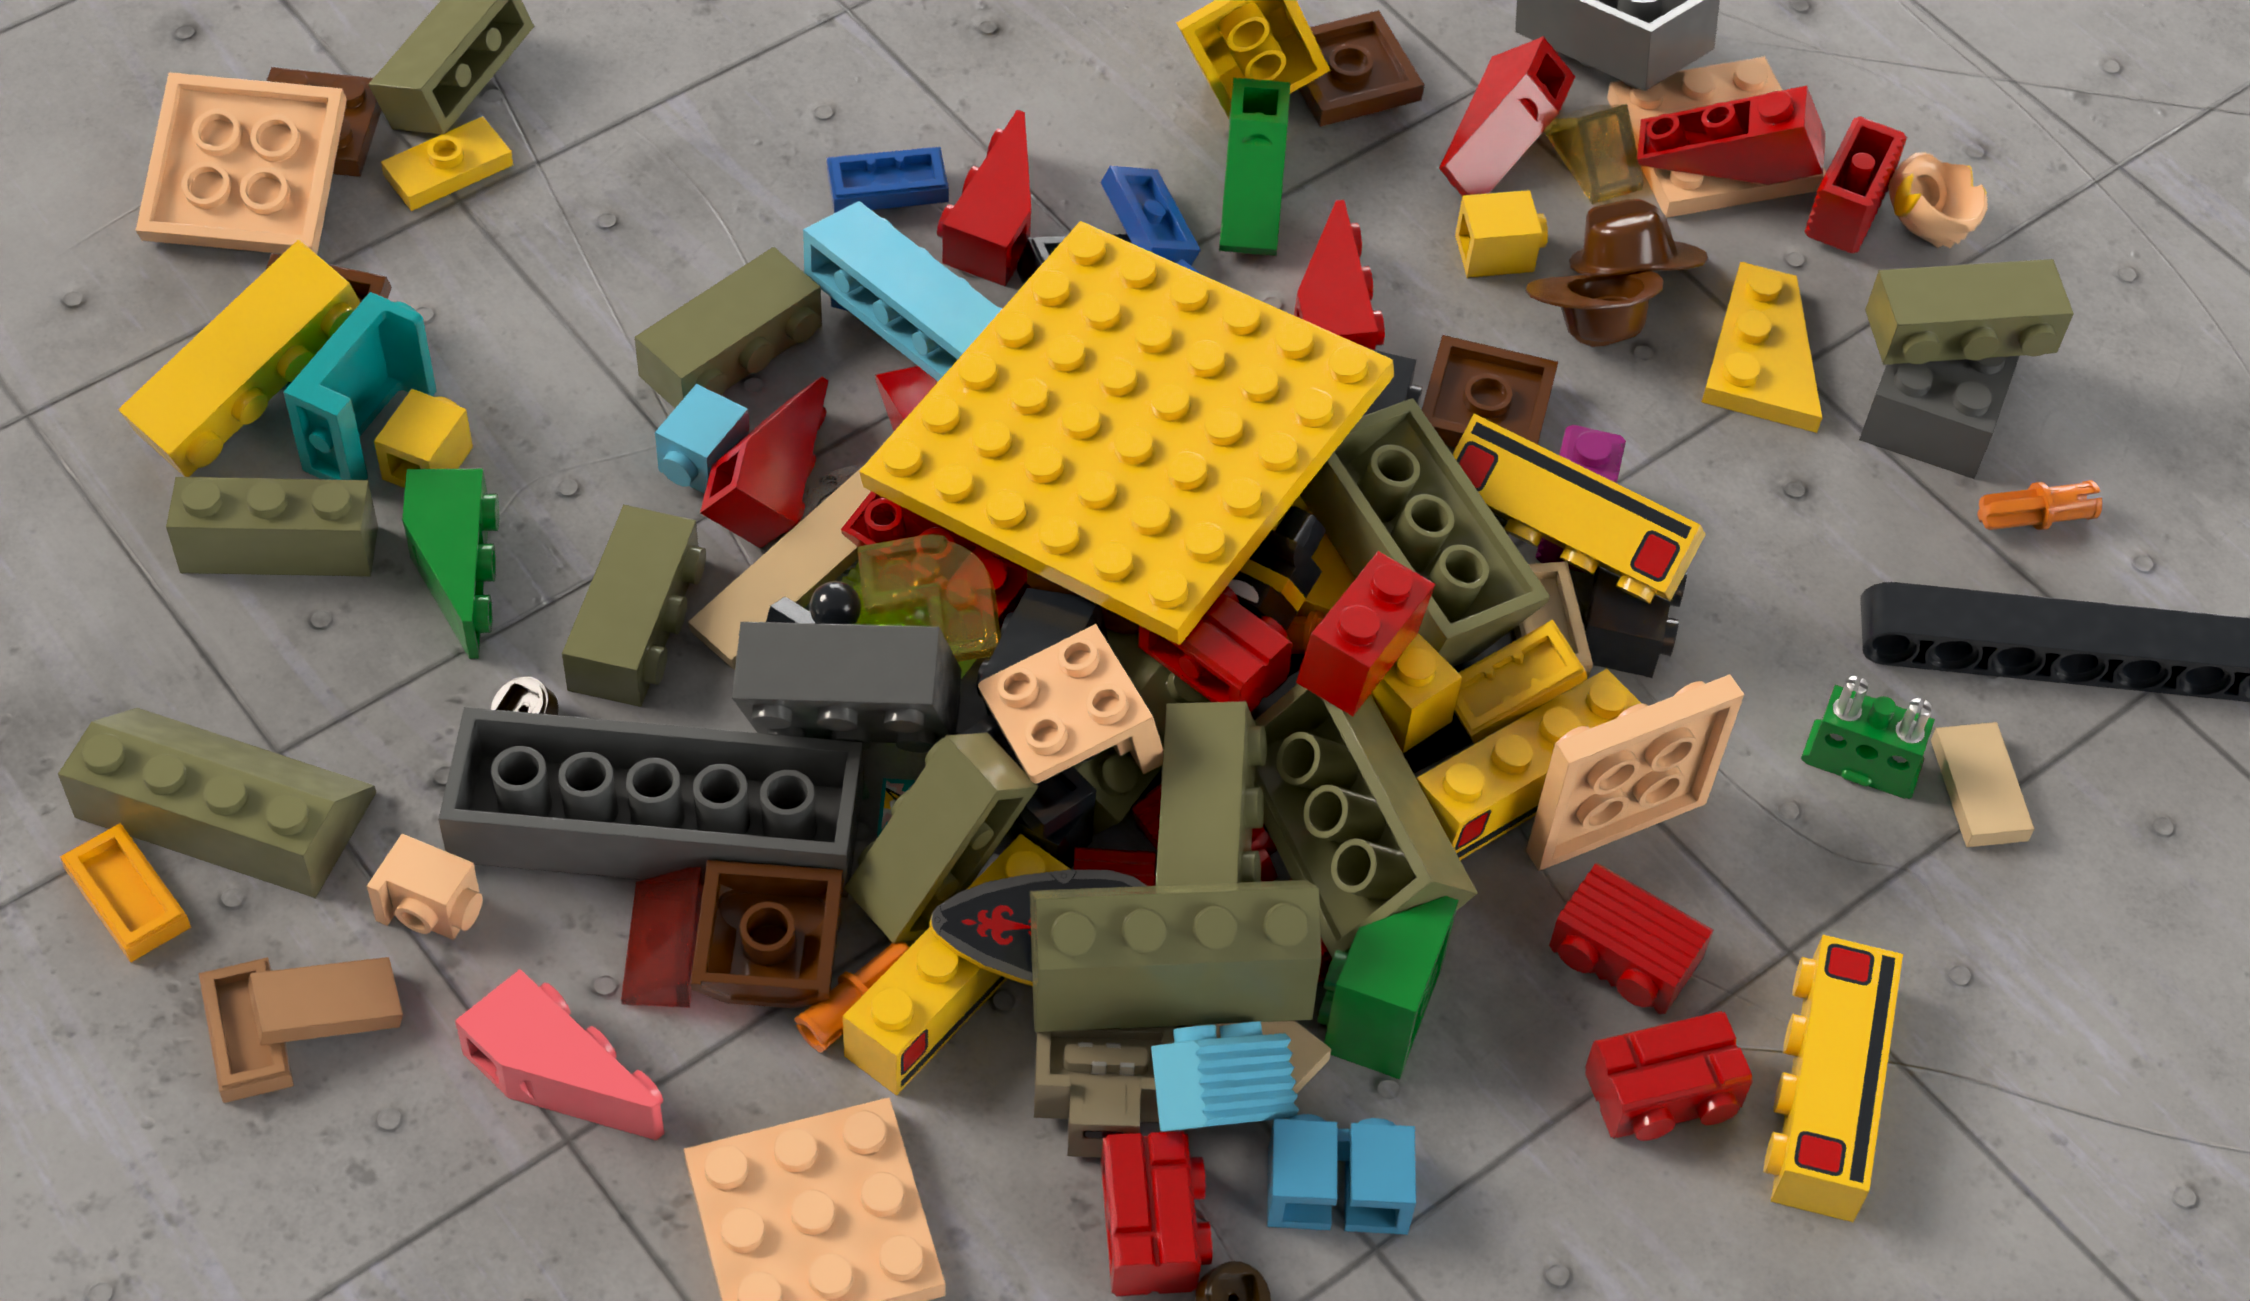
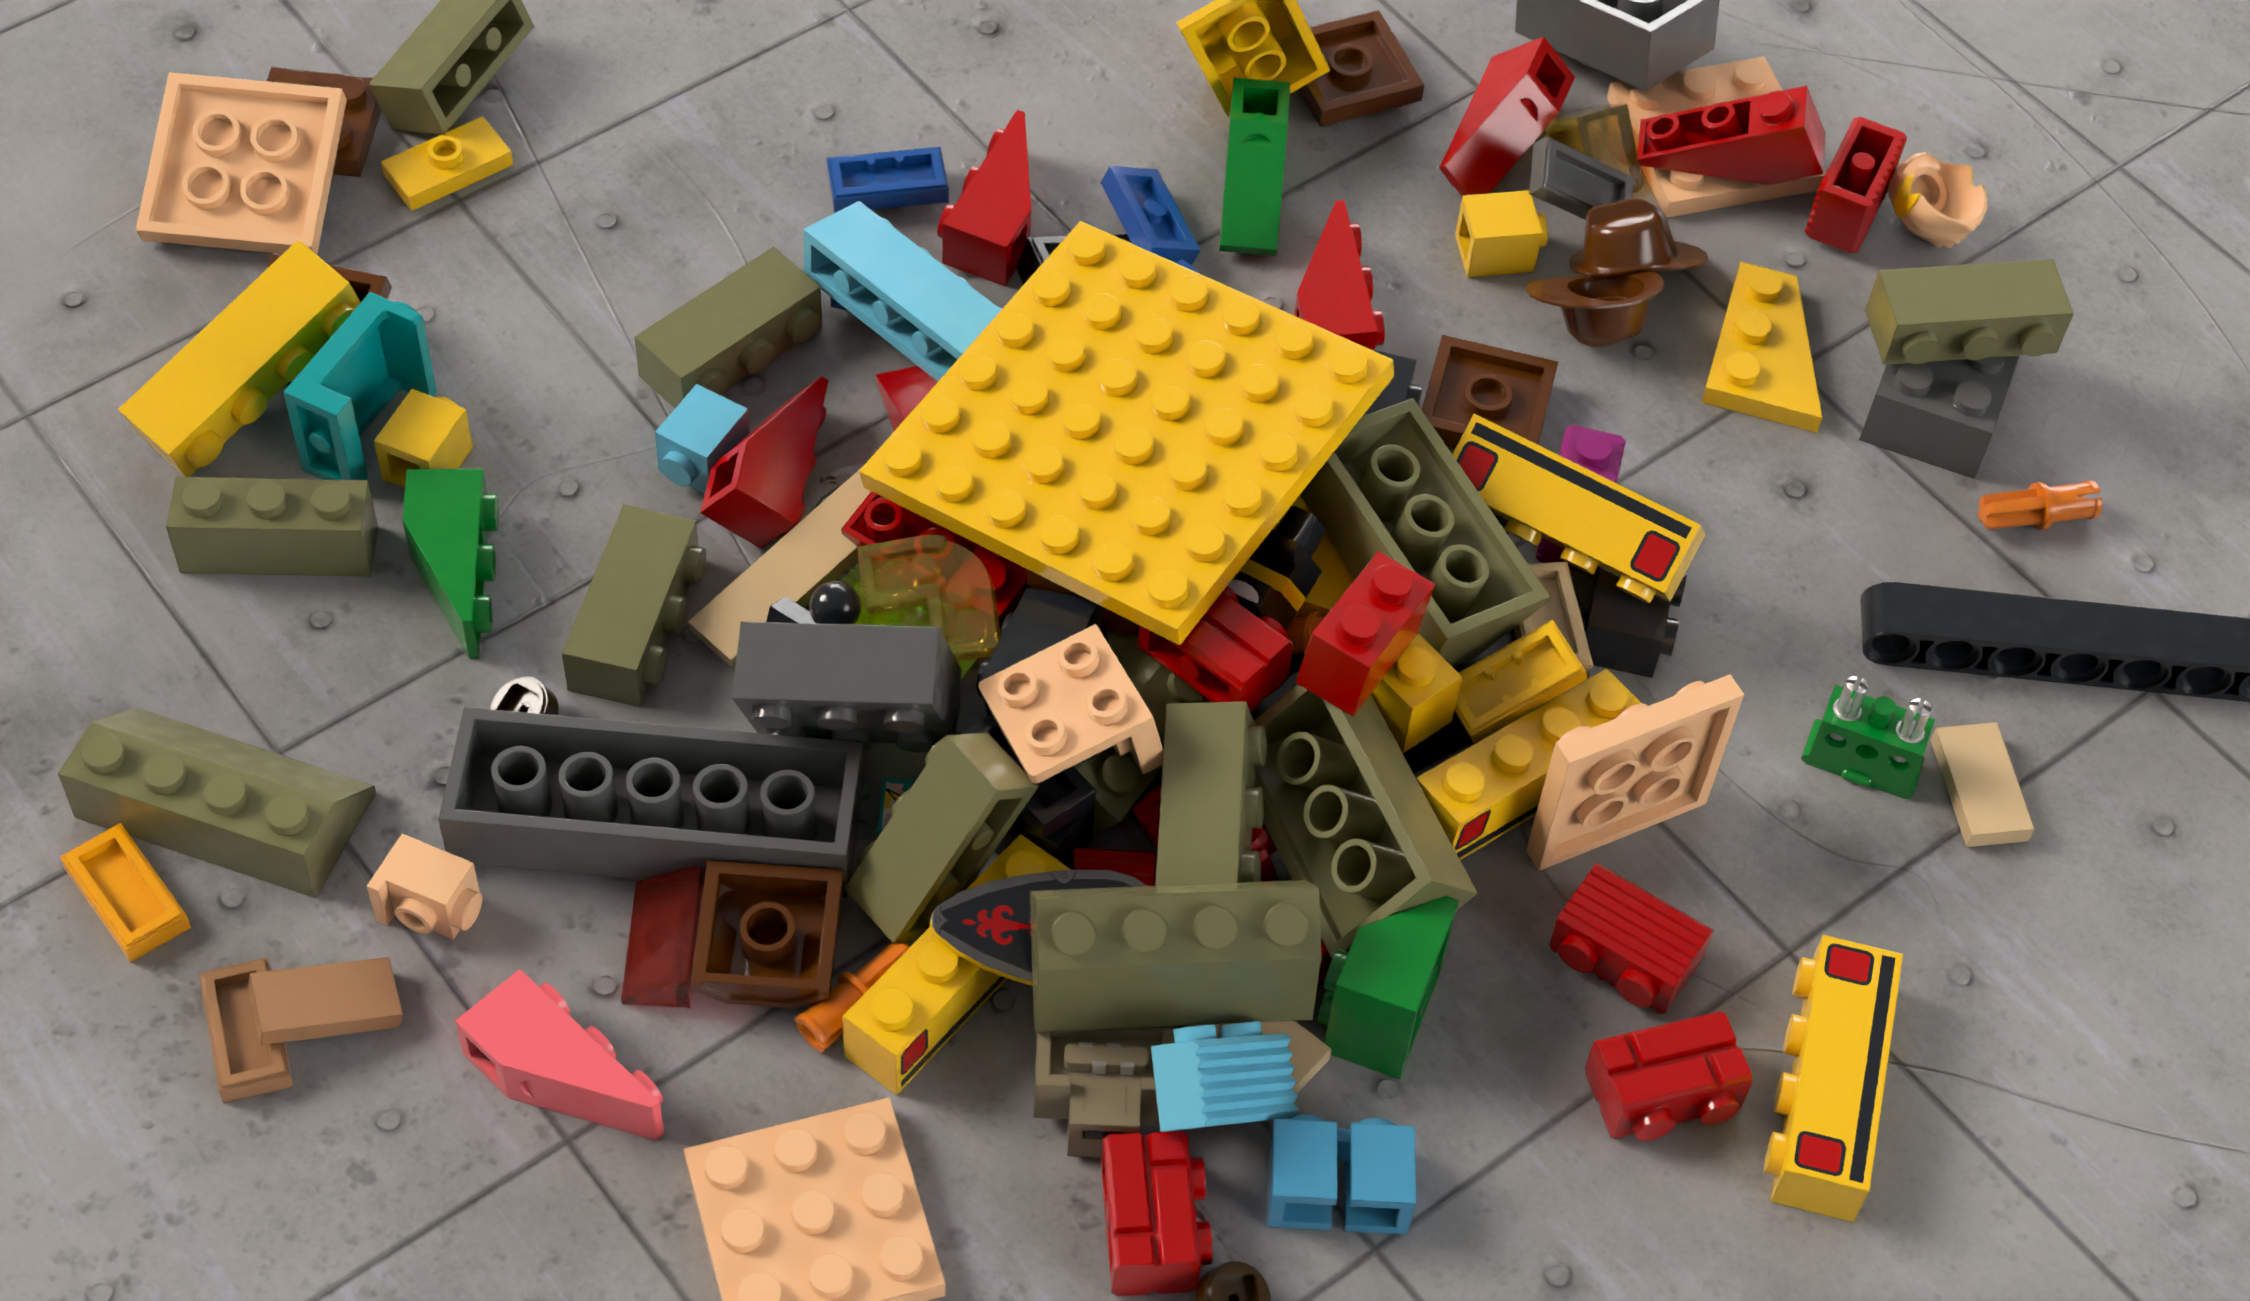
none -> dark grey tile [1529,136,1634,220]

